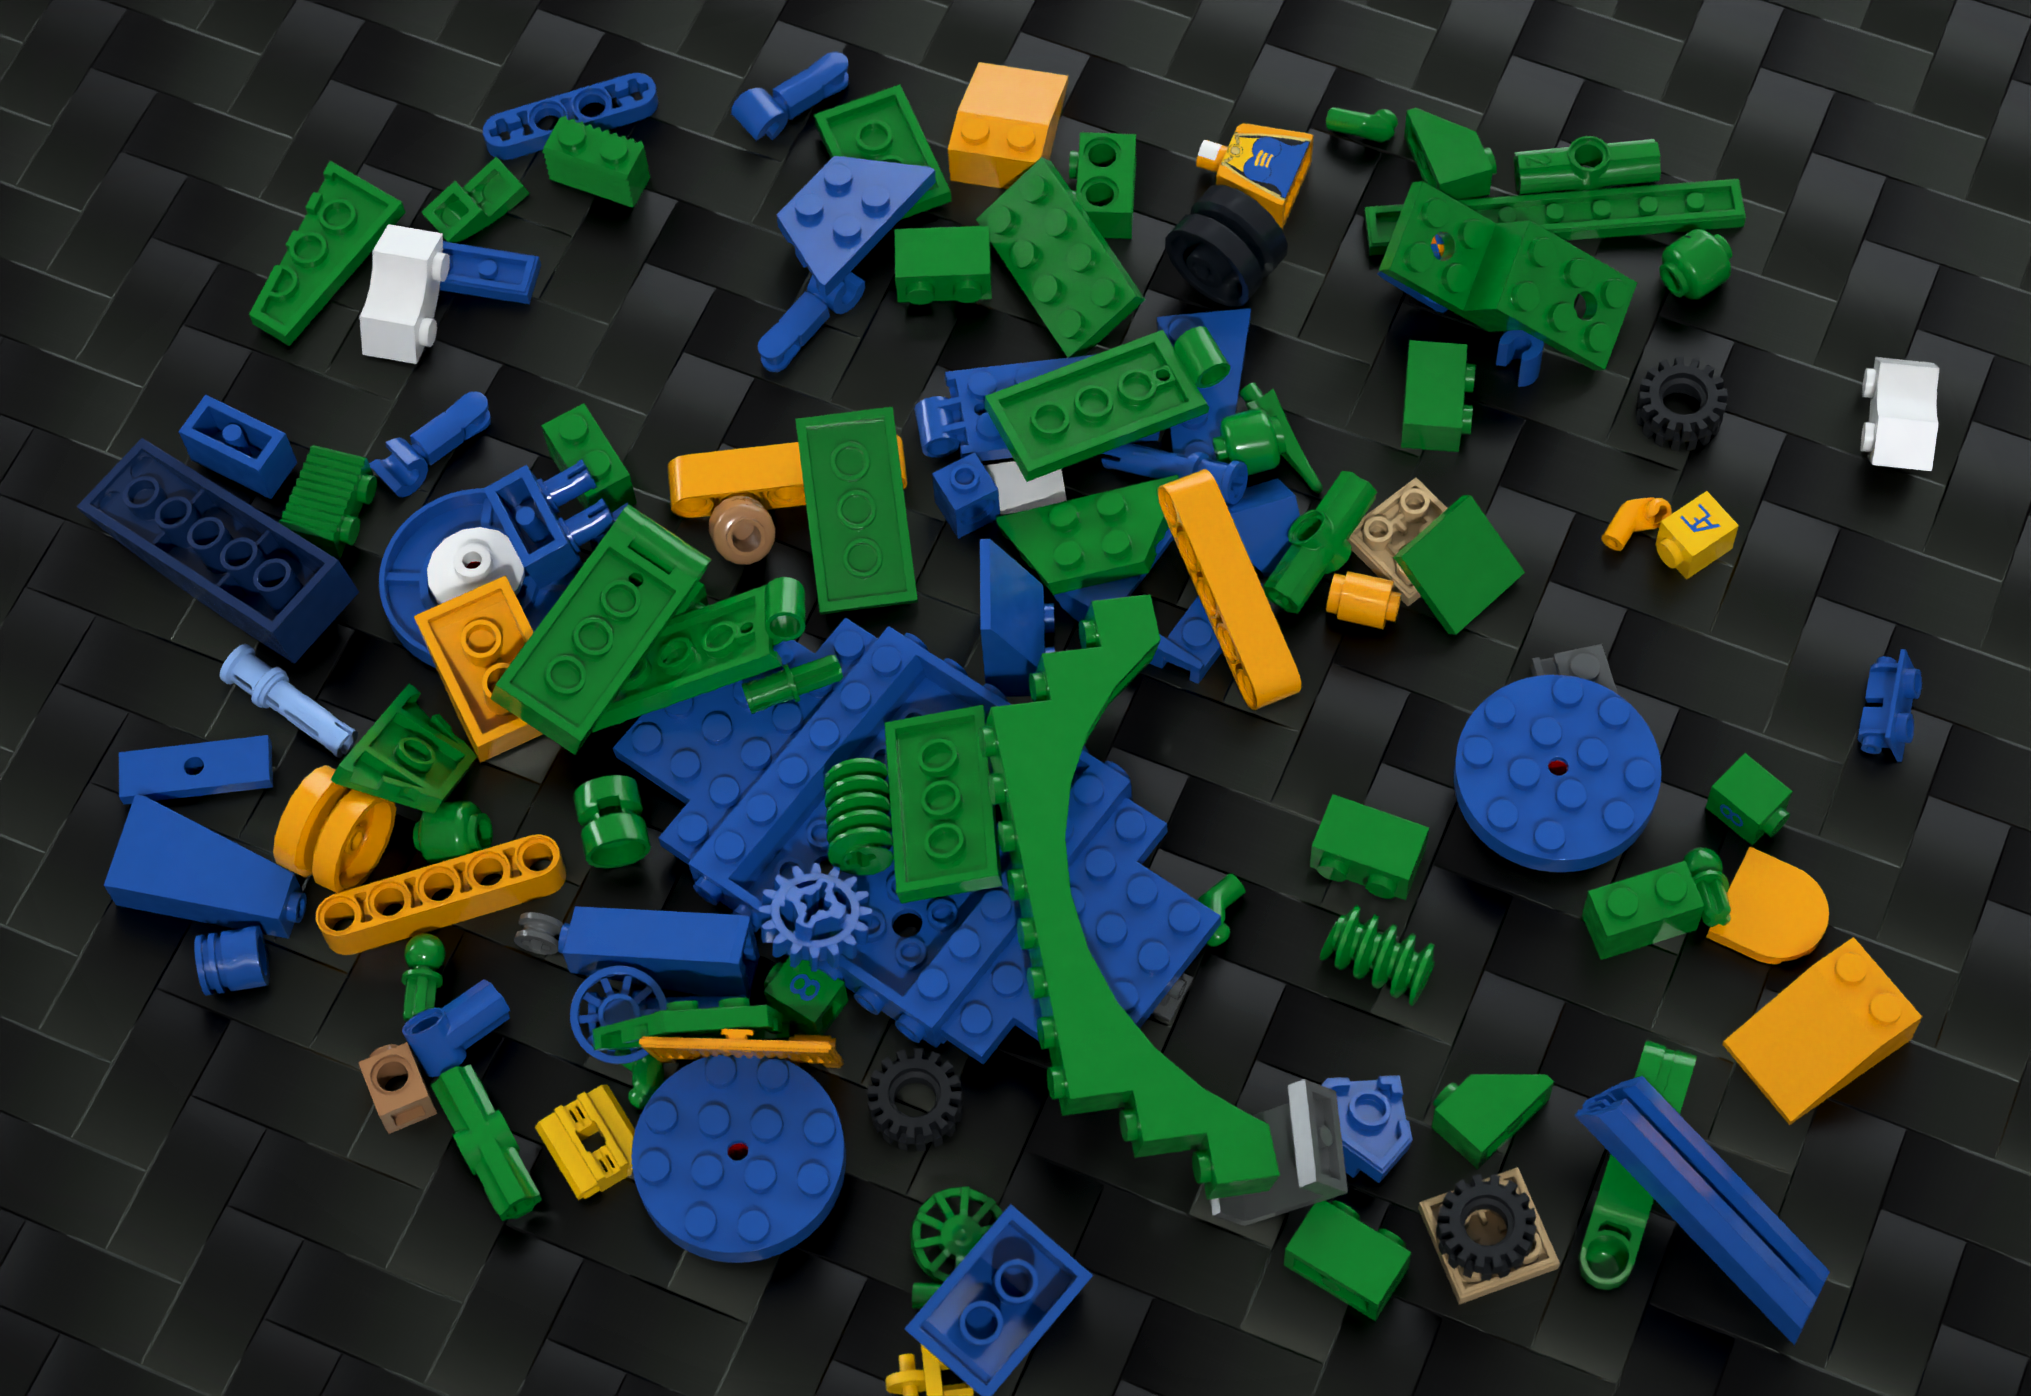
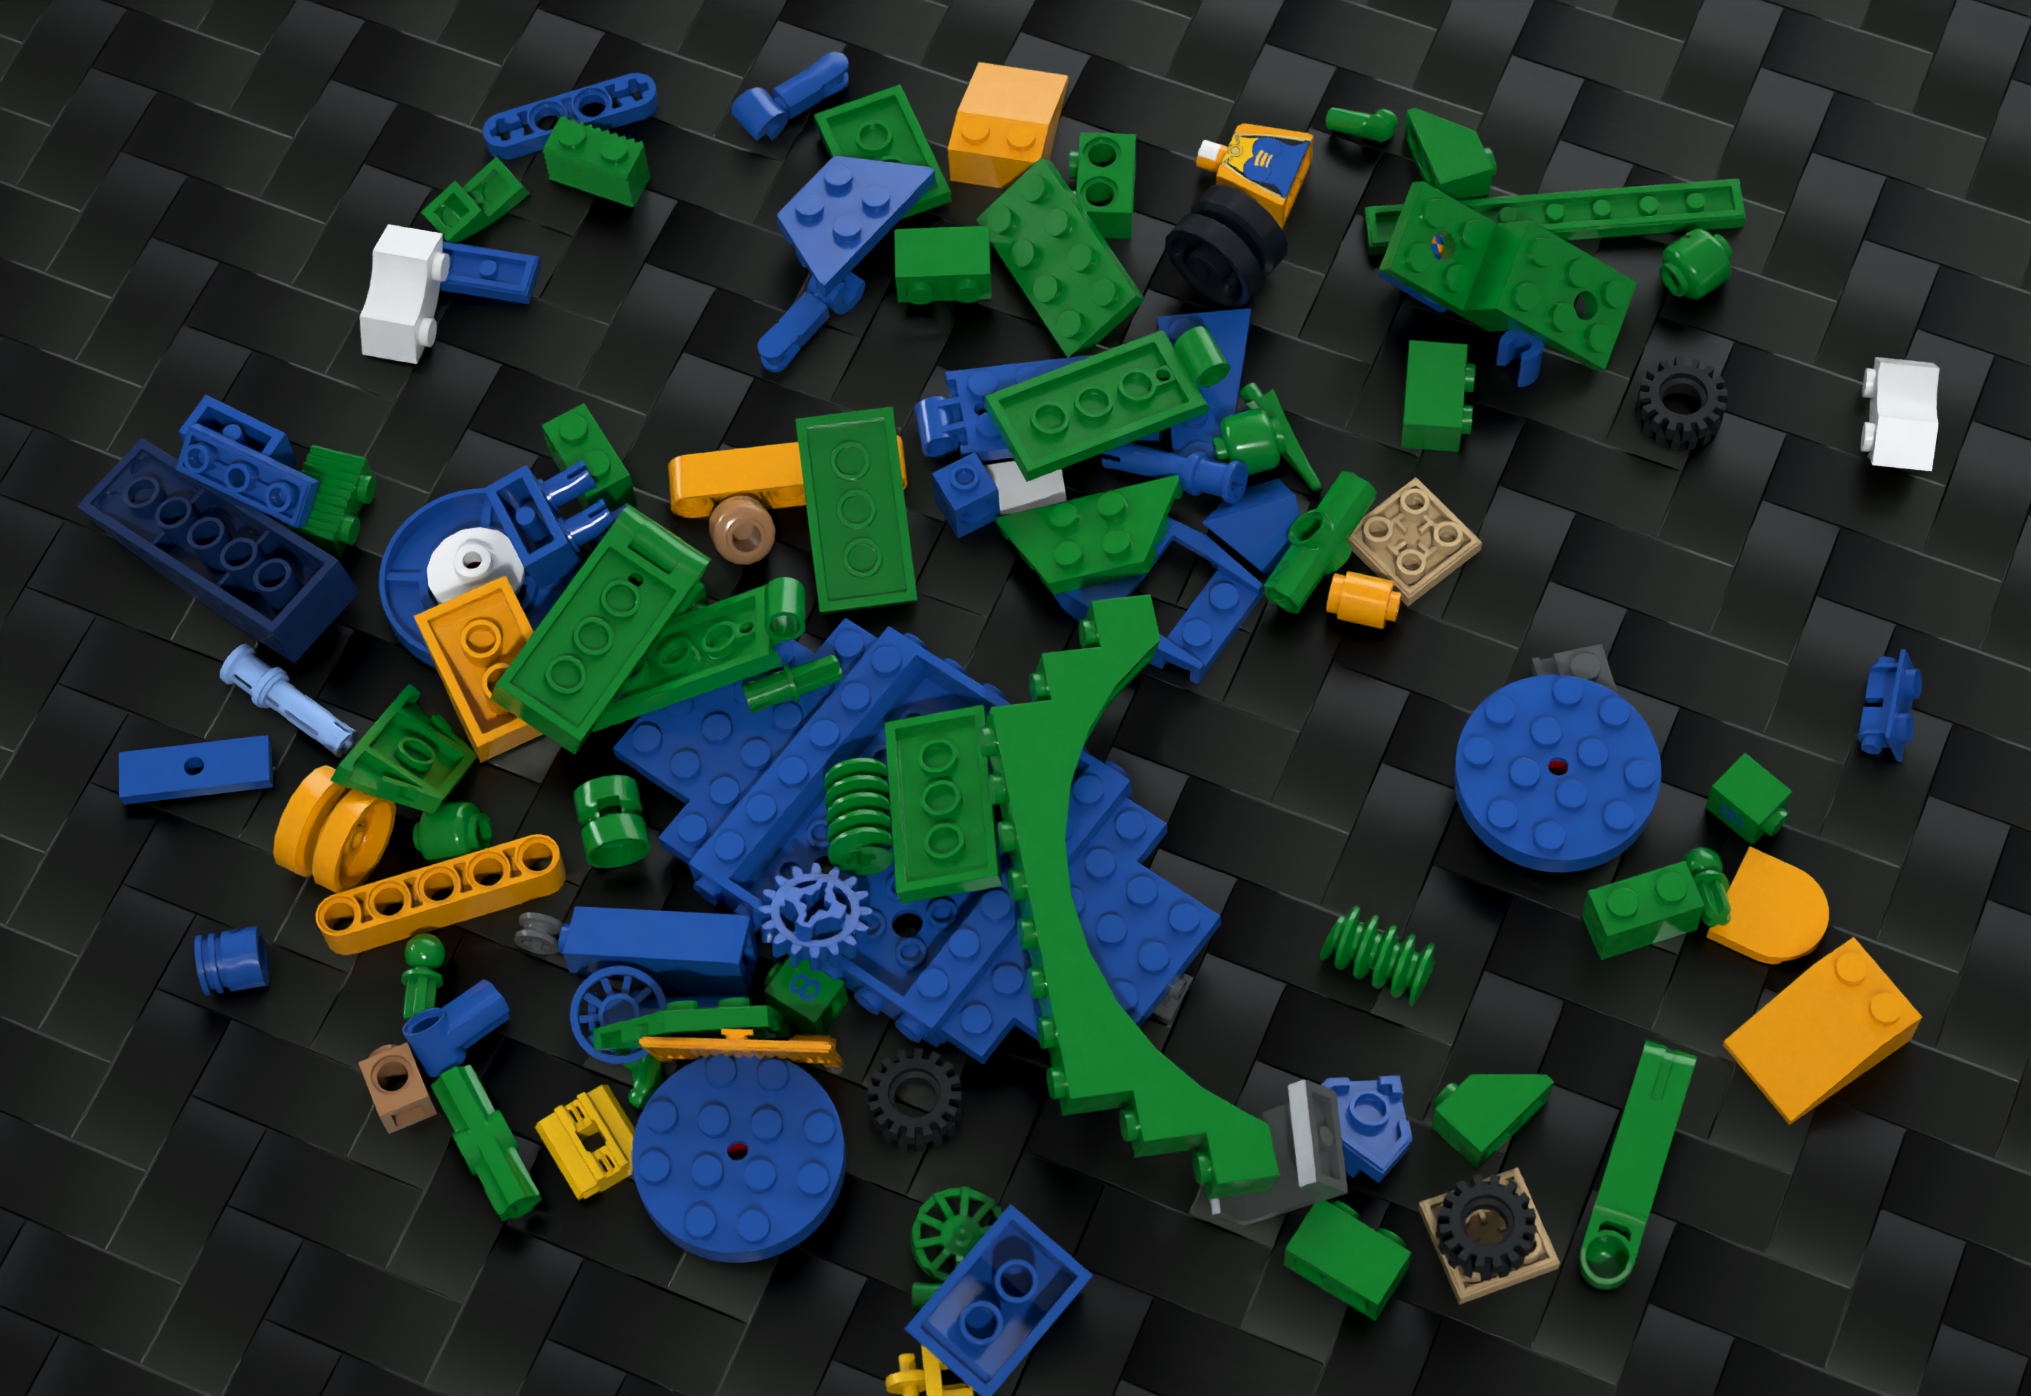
blue slope [104,794,307,939] -> none
green wing [249,161,406,346] -> none
blue piece [369,391,491,497] -> none
blue slope [980,539,1055,697] -> none
light orange beam [1158,469,1301,710] -> none
green arm [1197,873,1245,947] -> none
green brick [1310,794,1429,901] -> none
green tile [1394,495,1525,635] -> none
green piece [1513,136,1661,194] -> none
blue piece [1574,1076,1830,1346] -> none
light orange arm [1601,497,1672,551] -> none
yellow brick [1655,491,1739,580] -> none
none -> blue tile [176,423,320,528]

